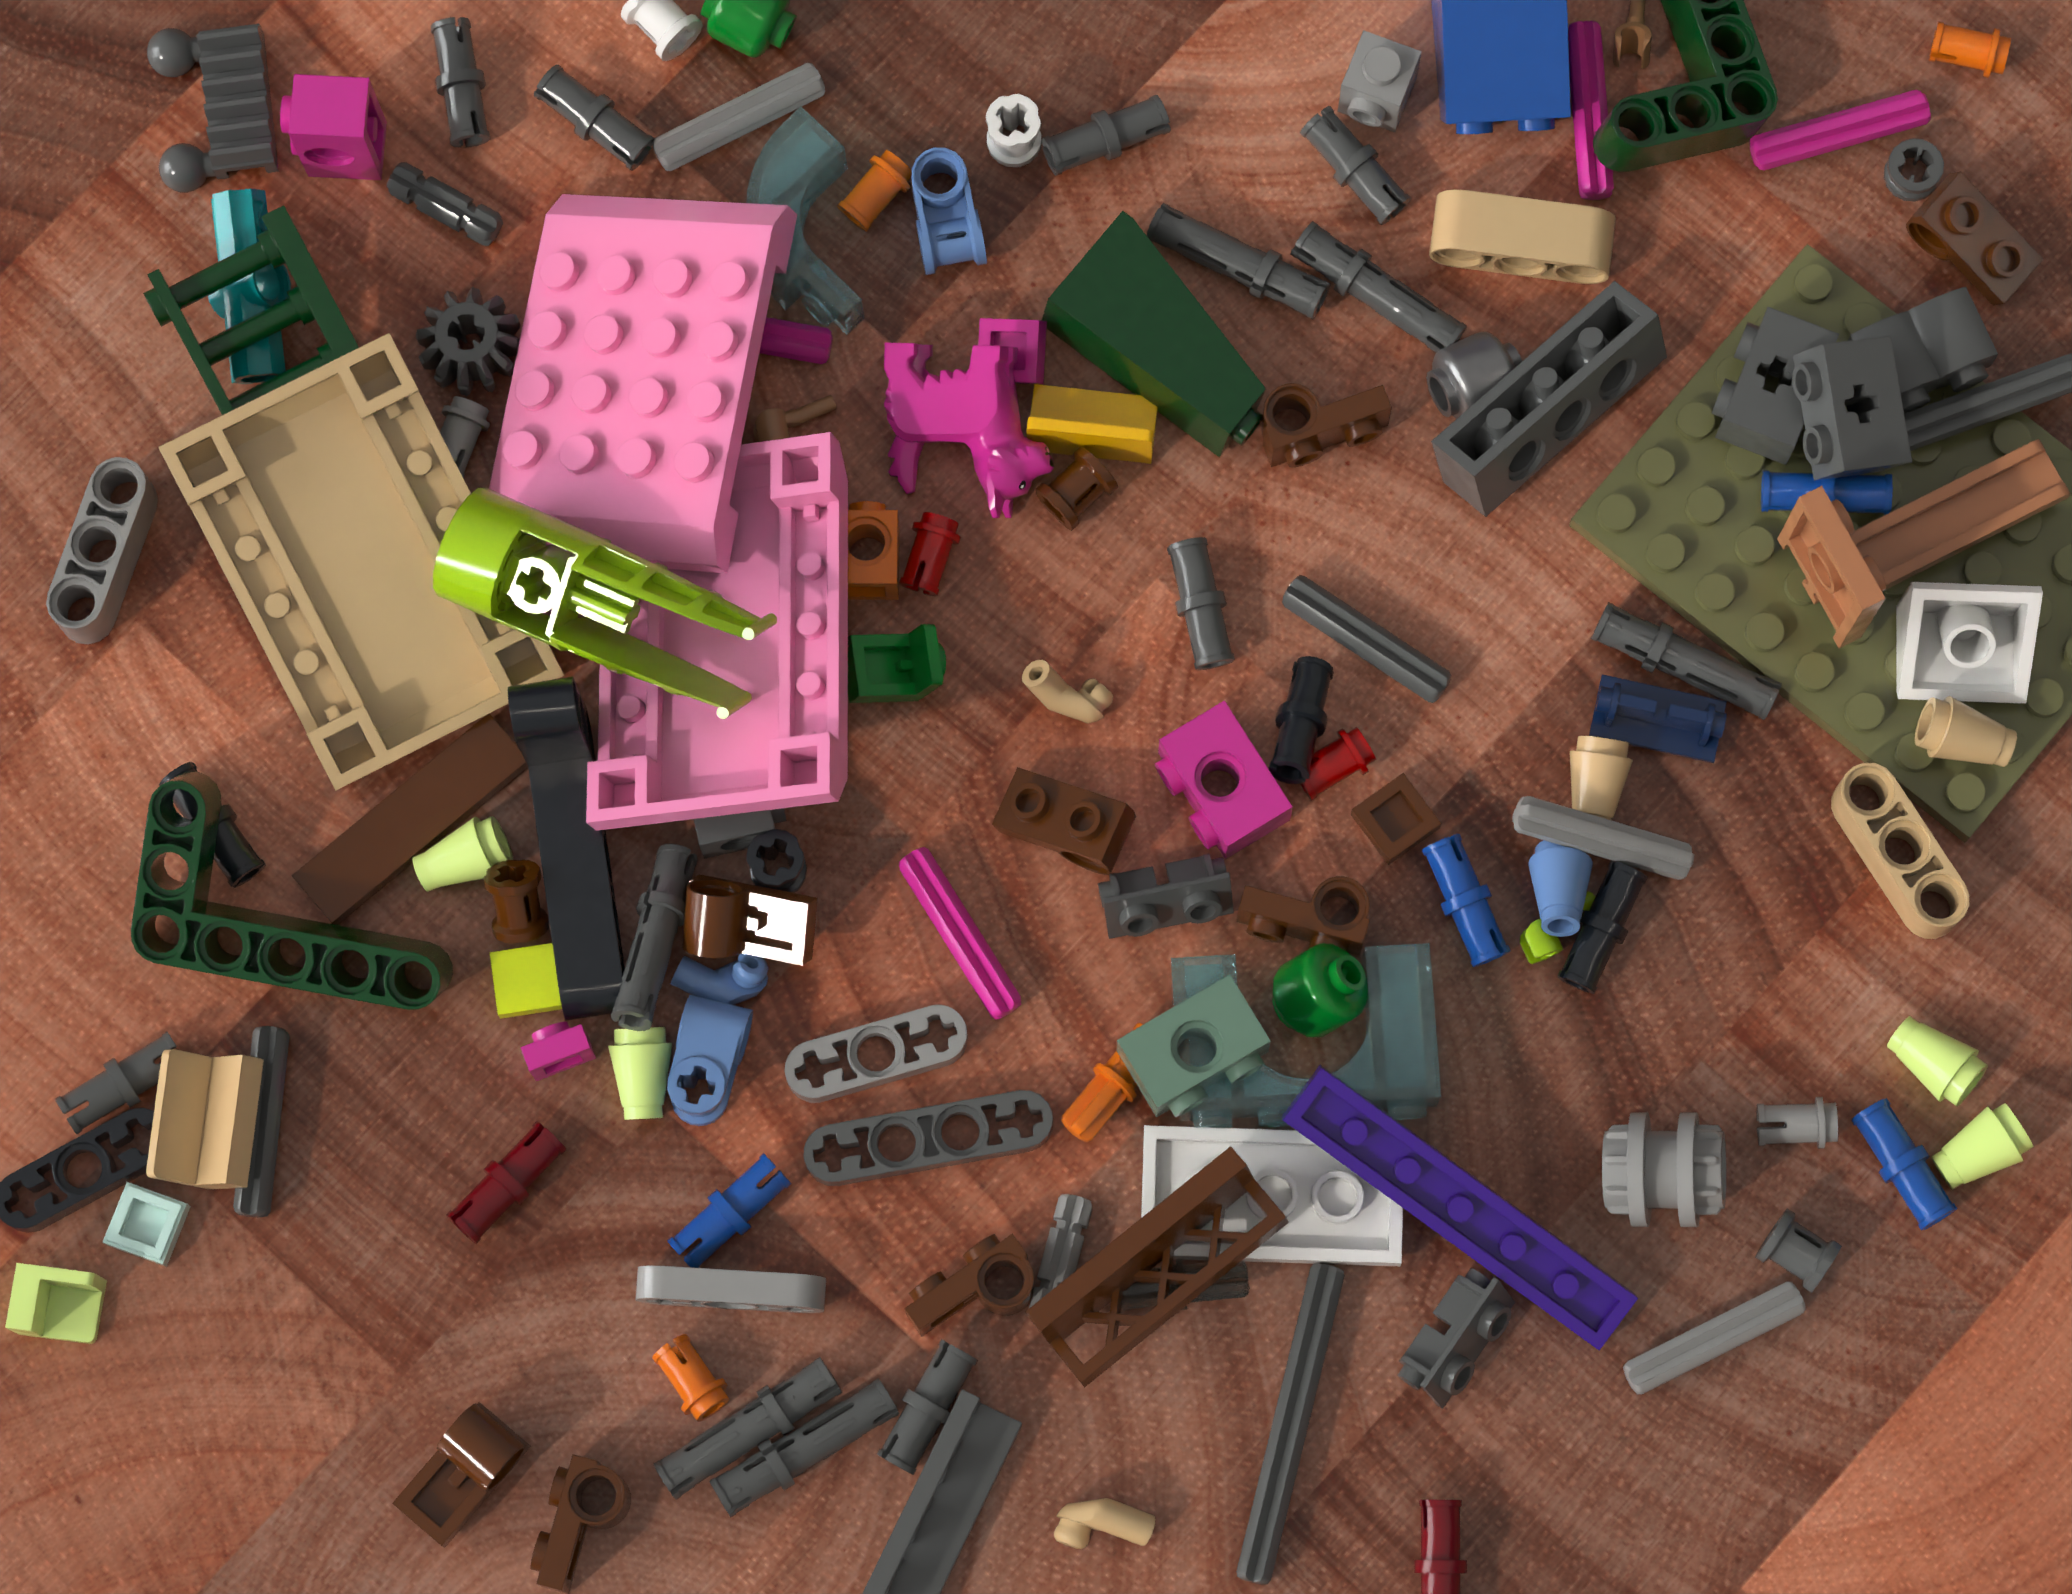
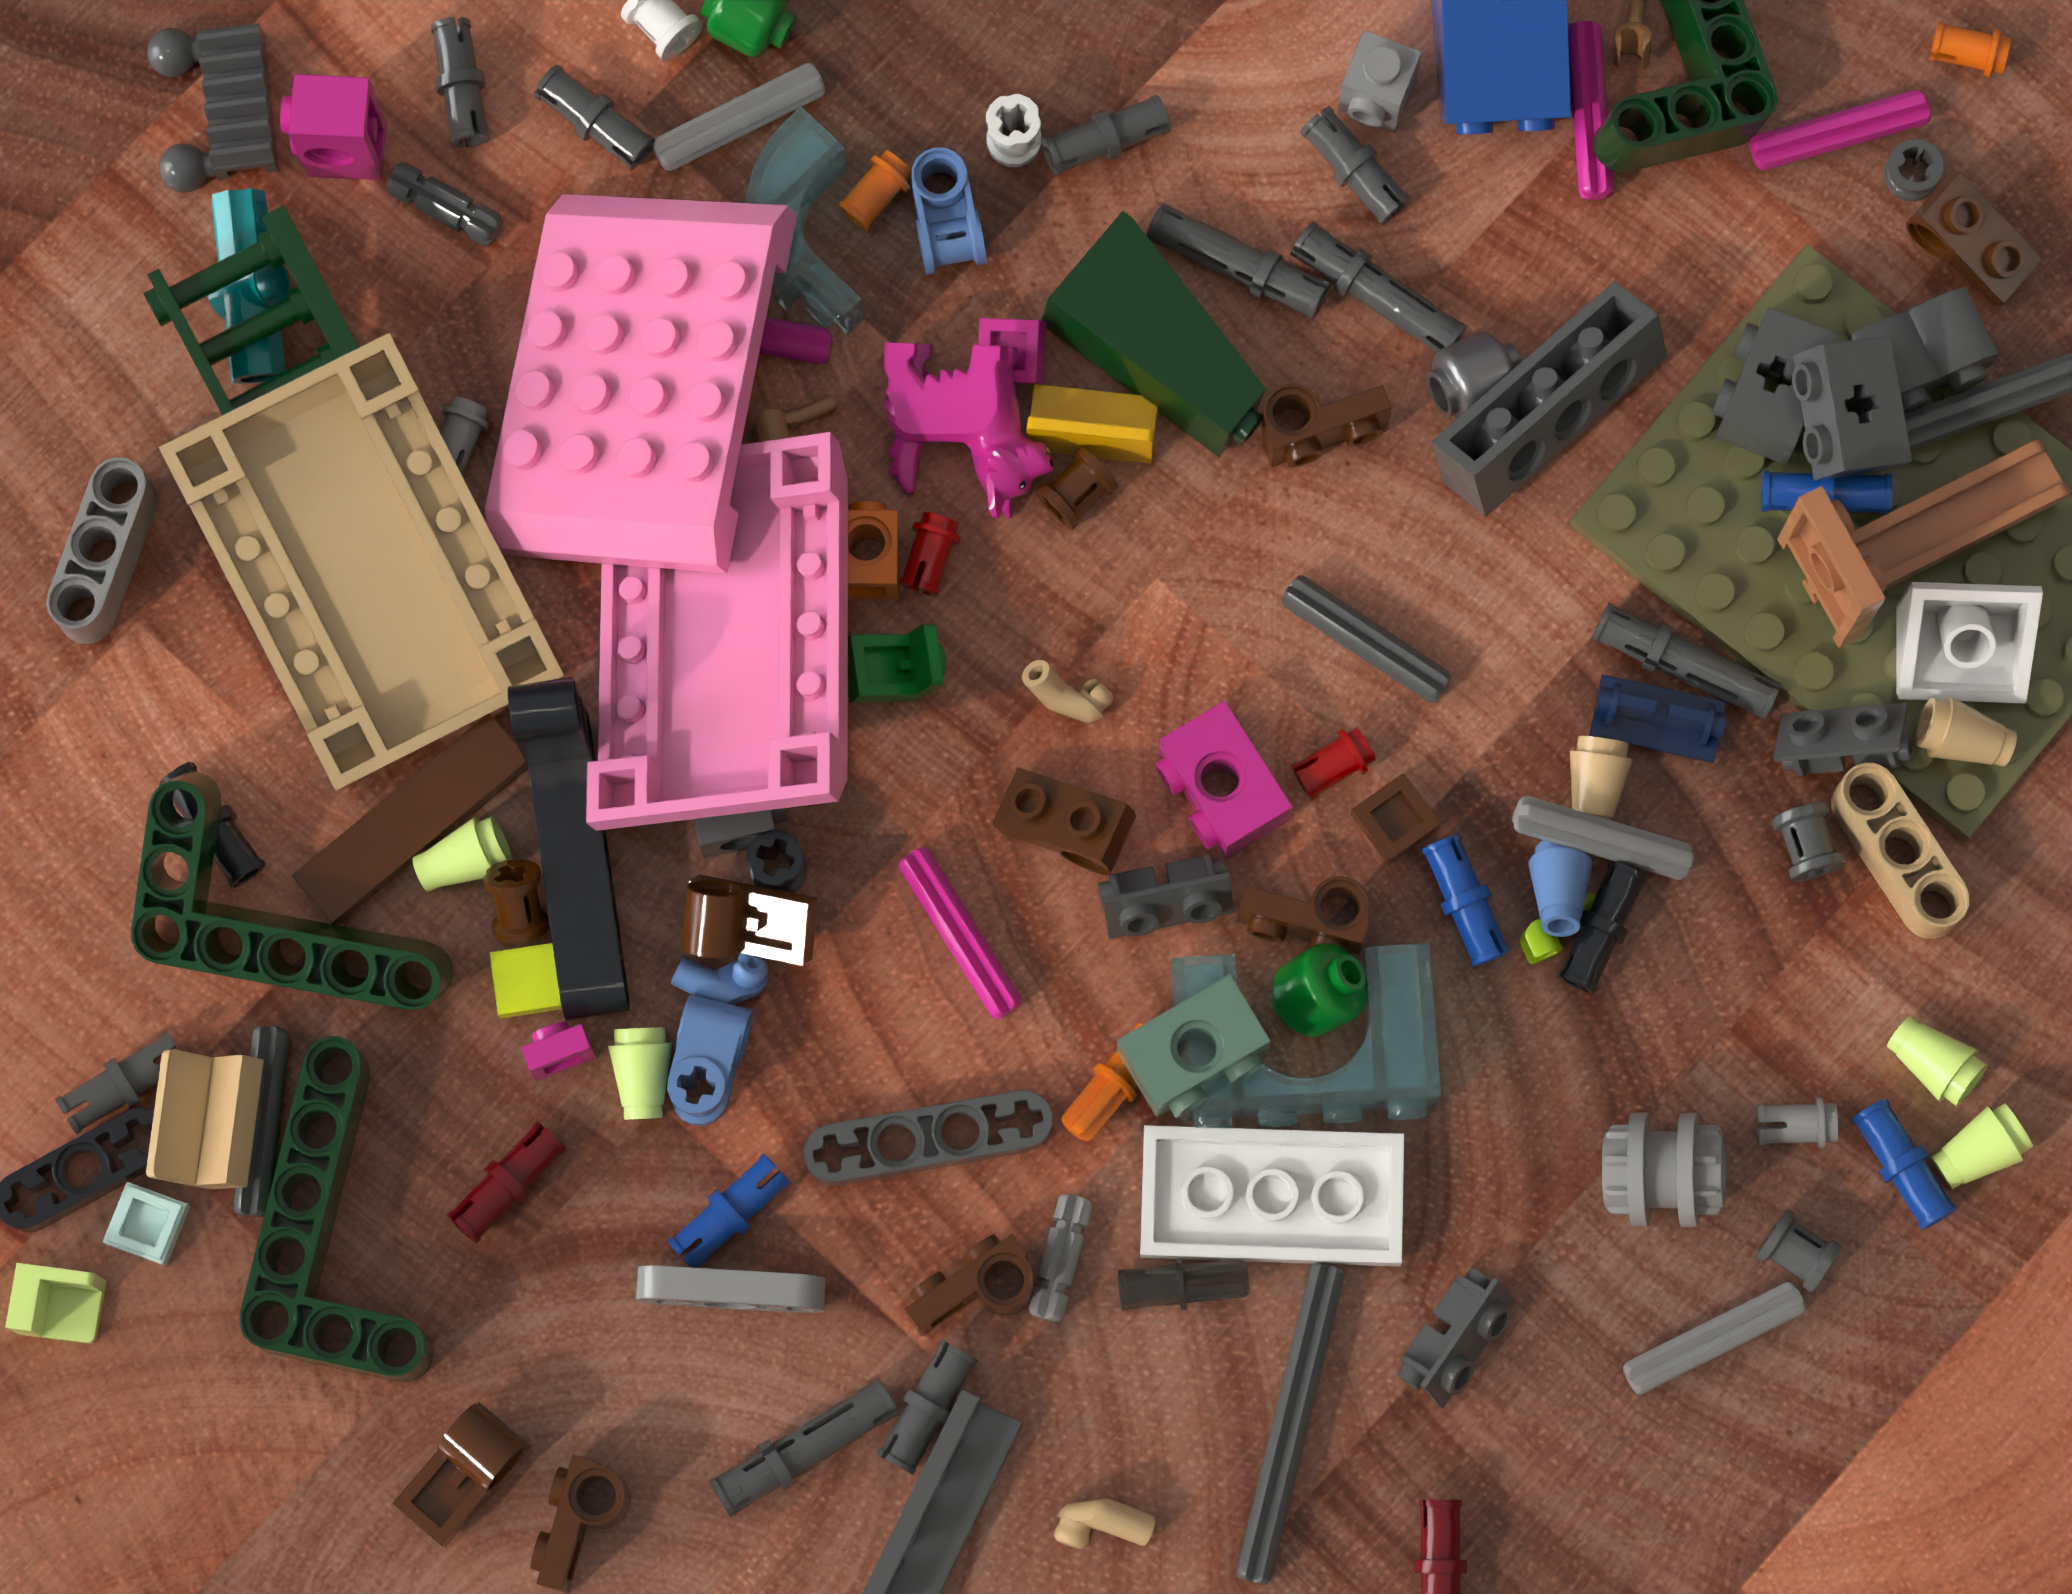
dark grey gear [416,287,521,396] -> none
lime piece [433,487,777,719] -> none
dark grey pin [611,844,698,1031] -> none
orange pin [652,1334,730,1422] -> none
dark grey pin [653,1357,843,1499] -> none
light grey beam [785,1005,968,1103] -> none
reddish brown fence [1025,1146,1289,1388] -> none
dark grey pin [1167,537,1235,670] -> none
black pin [1269,656,1334,784] -> none
dark purple plate [1281,1065,1638,1351] -> none
tan beam [1429,190,1616,284] -> none
none -> dark green beam [239,1036,434,1382]
none -> dark grey bush [1772,802,1846,882]
none -> dark grey hinge [1773,702,1914,777]

